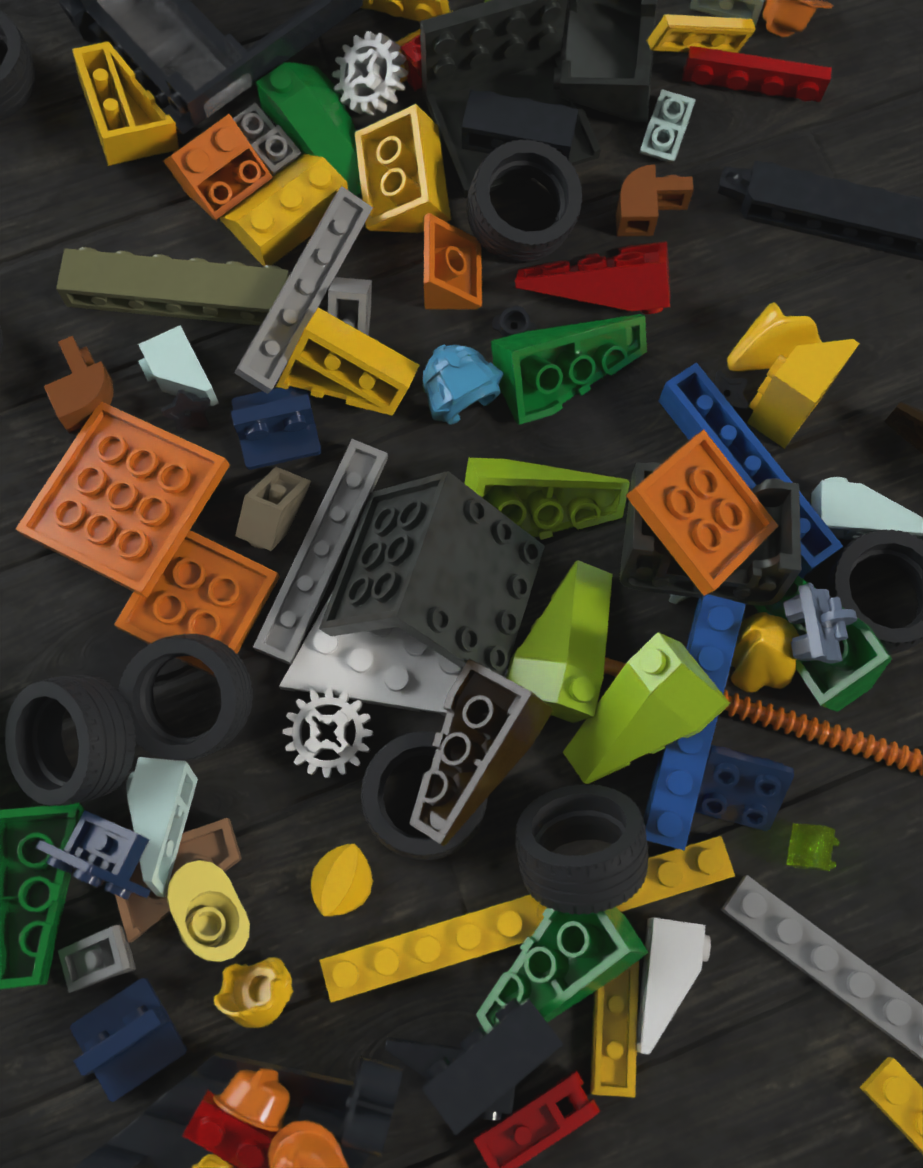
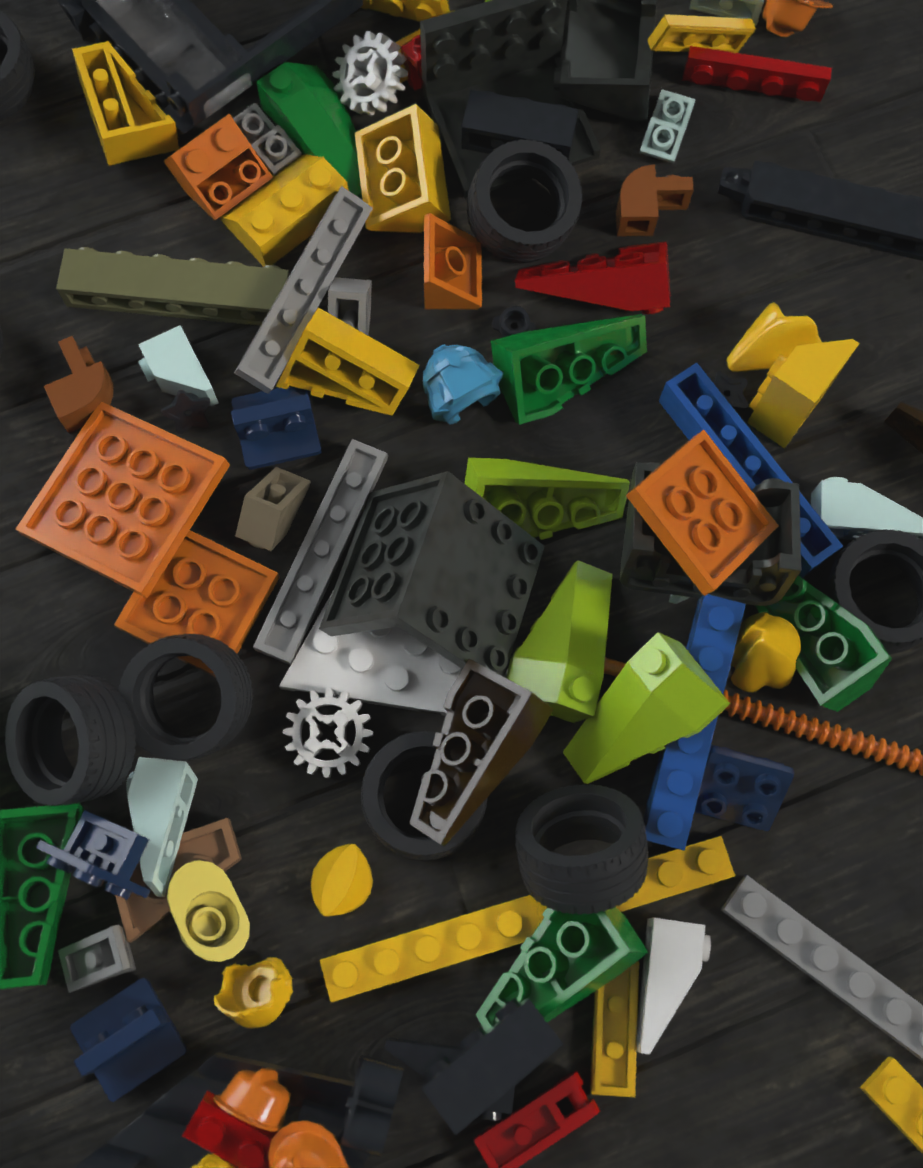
sand blue hips [784,583,857,664] -> none
clear neon green tile [786,824,839,871] -> none

